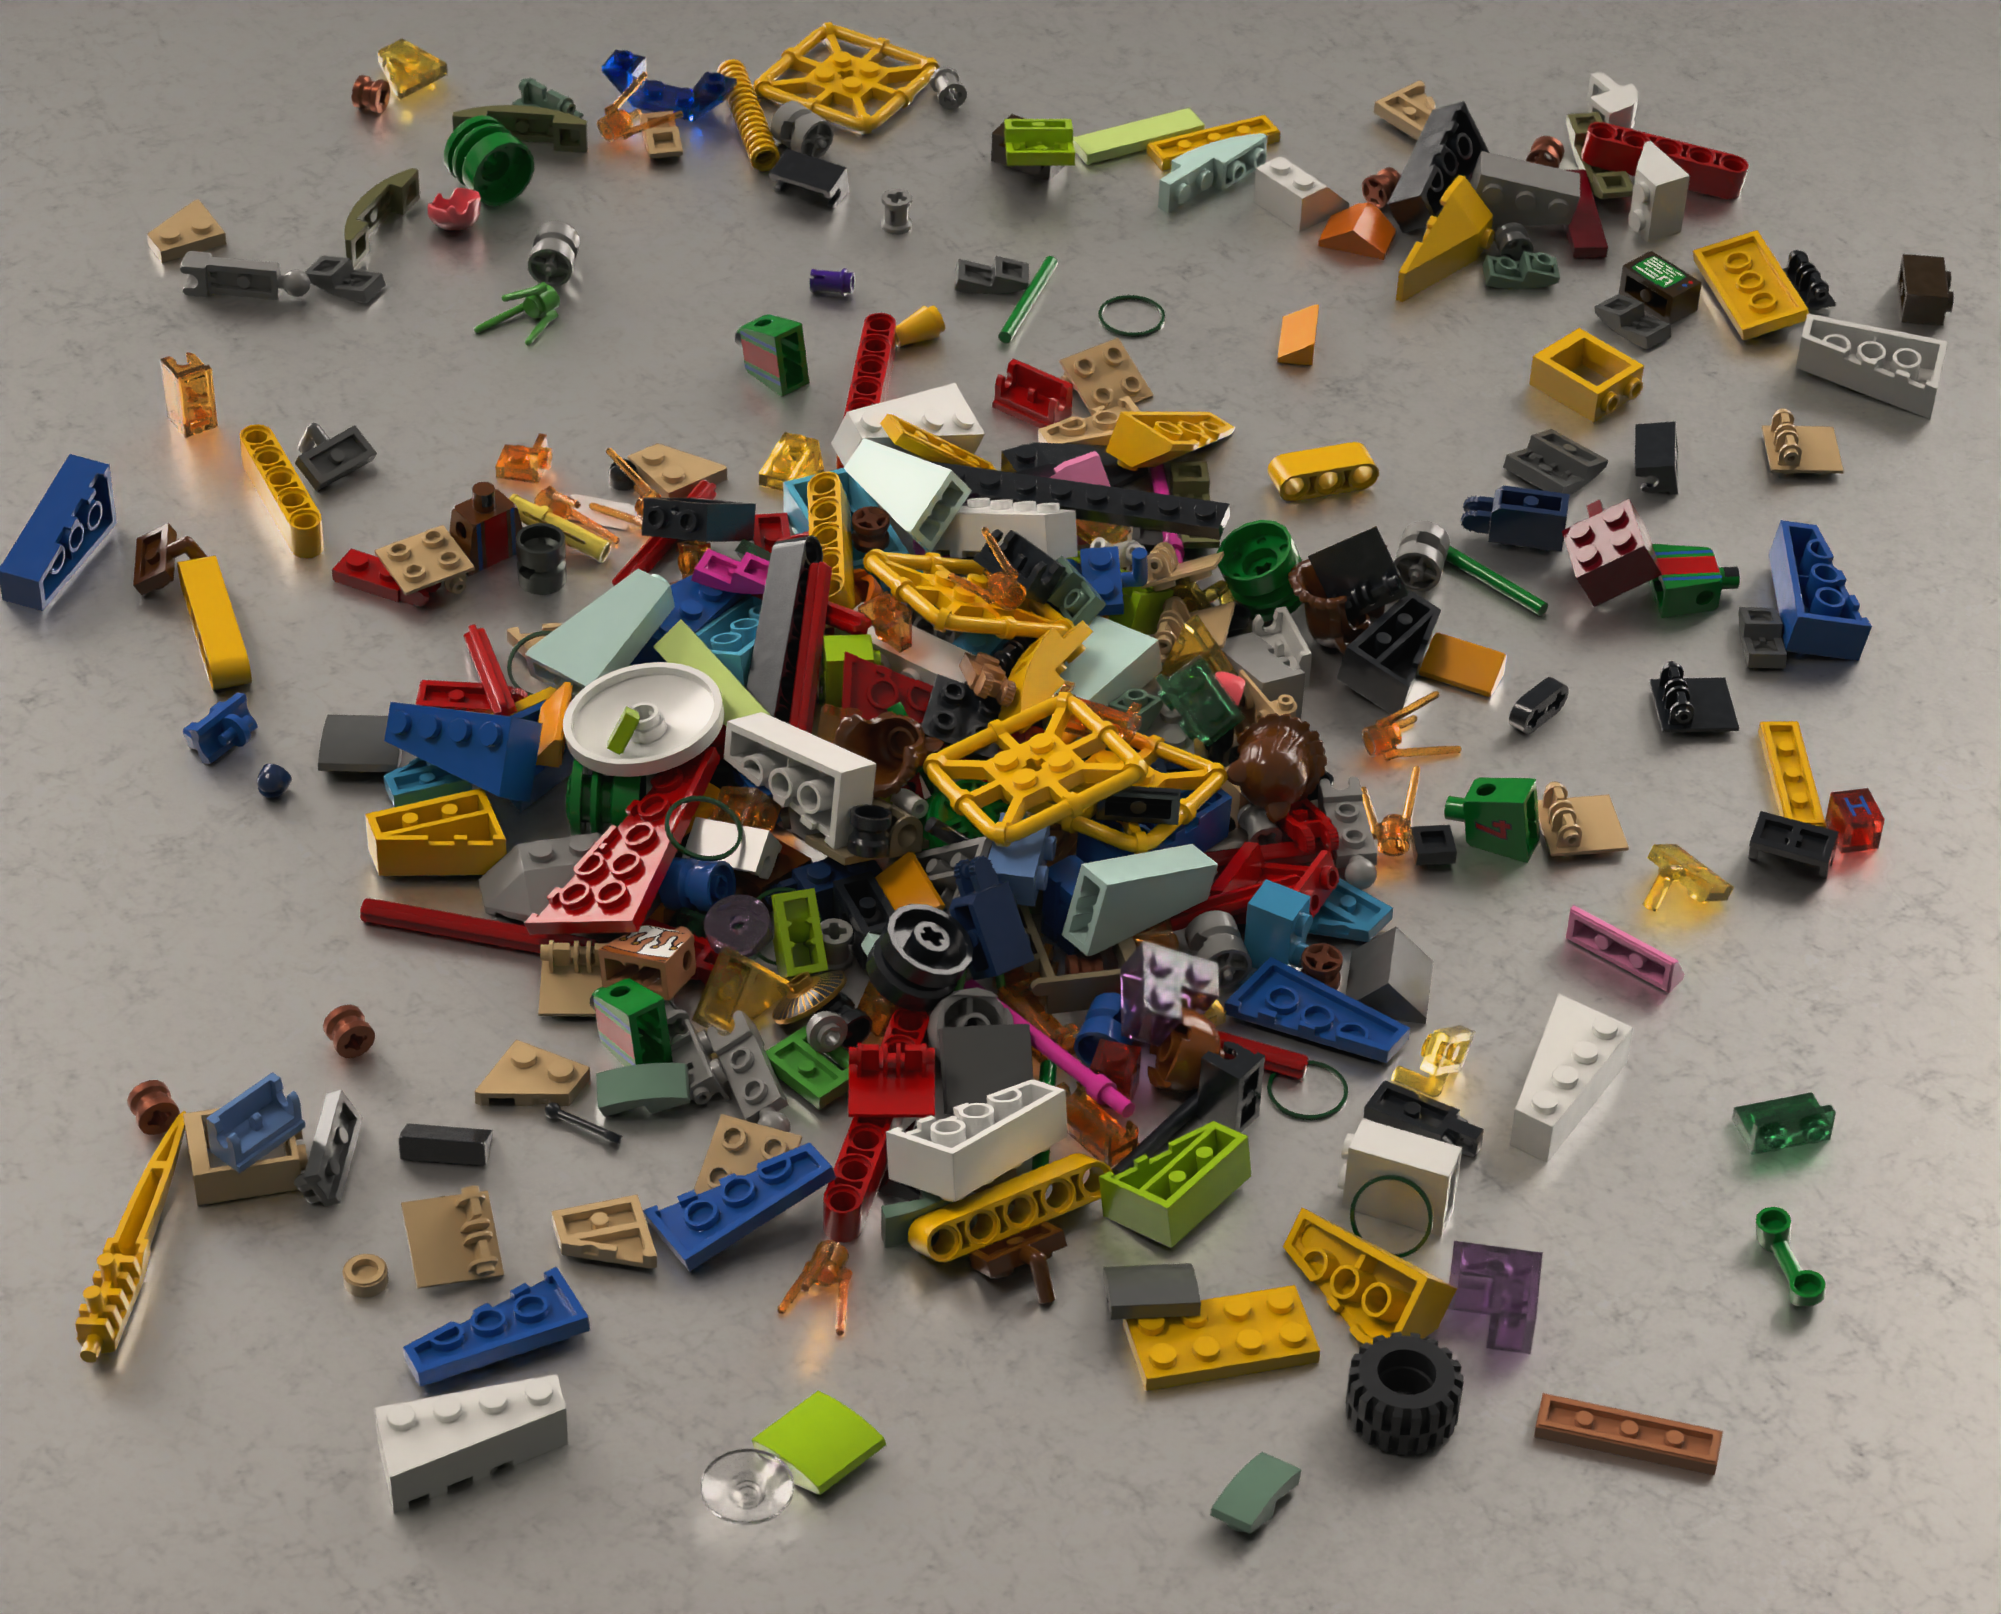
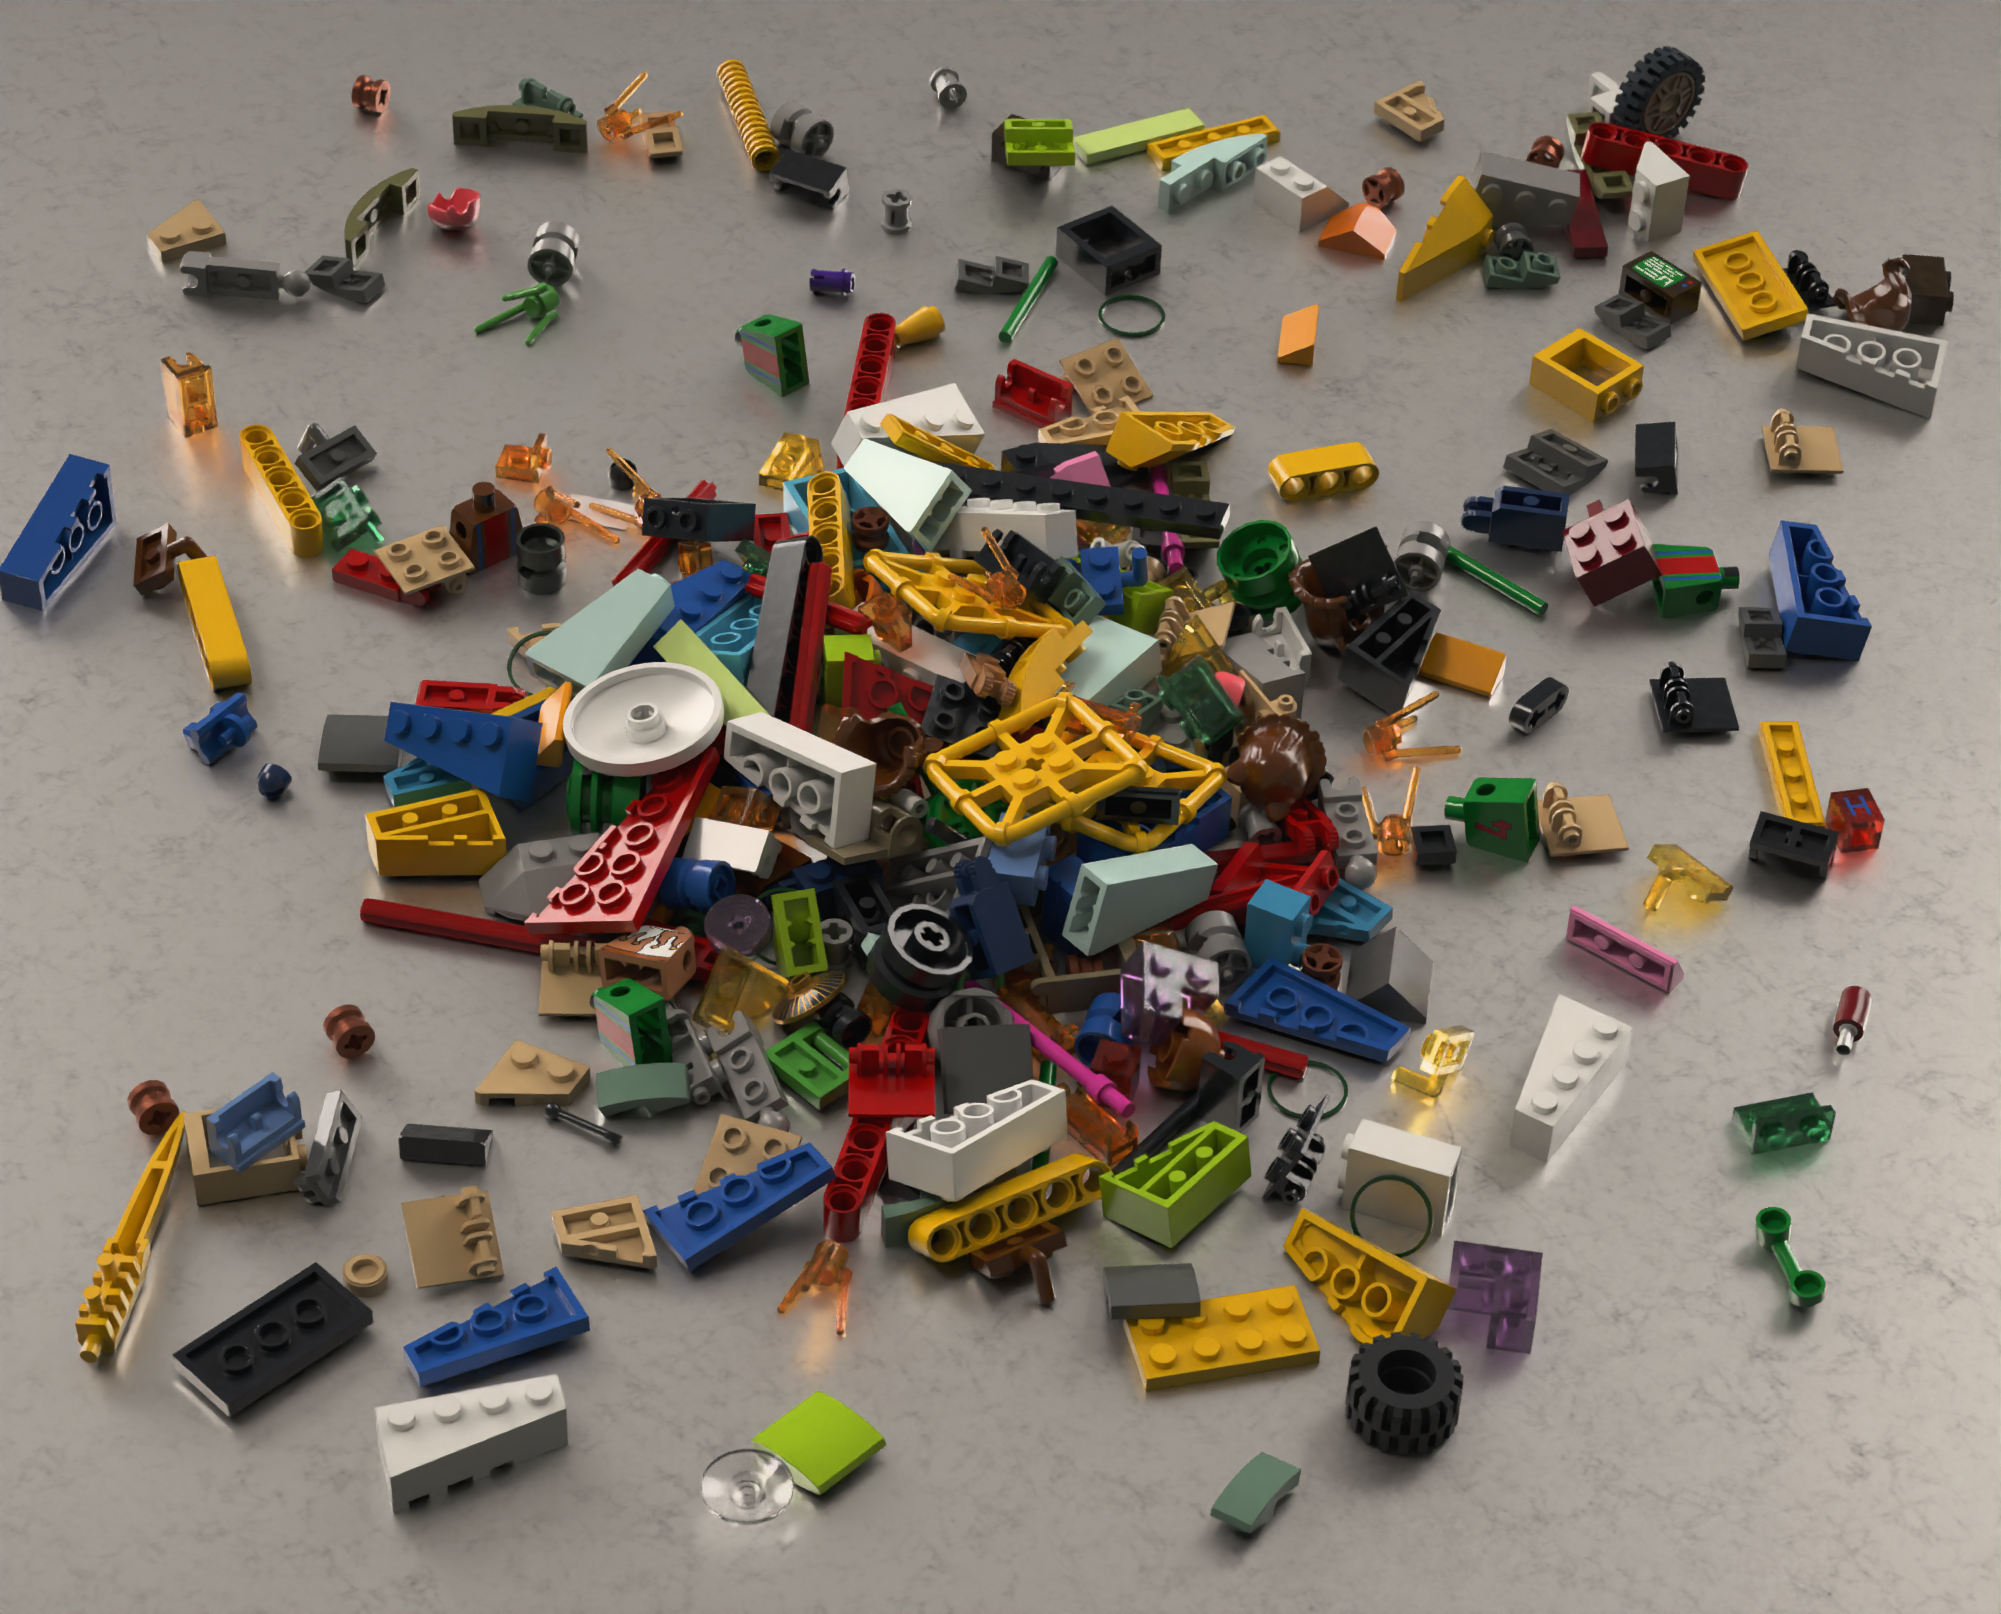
clear yellow wing [378,38,448,100] -> none
green wheel [443,115,534,206] -> none
red axle [463,624,517,716] -> none
light yellow pin [509,494,612,563] -> none
clear blue slope [602,50,737,122] -> none
lime tile [607,706,640,755] -> none
tan wing [628,443,727,498] -> none
dark green piece [664,796,743,861] -> none
dark pink slope [691,548,770,594] -> none
yellow plate [753,22,940,135] -> none
light grey plate [806,1011,848,1053] -> none
black wheel [847,804,892,858] -> none
light orange slope [875,852,945,911] -> none
tan hinge [1141,542,1224,591] -> none
black hinge [1363,1080,1484,1157] -> none
black wedge [1388,101,1490,233] -> none
nougat tile [1534,1393,1723,1476] -> none
none -> black plate [172,1262,374,1418]
none -> clear green bracket [311,476,384,553]
none -> black window [1056,206,1162,296]
none -> black hinge [1262,1094,1330,1204]
none -> black wheel [1613,46,1705,139]
none -> reddish brown hair [1833,257,1913,332]
none -> dark red piece [1833,986,1872,1055]

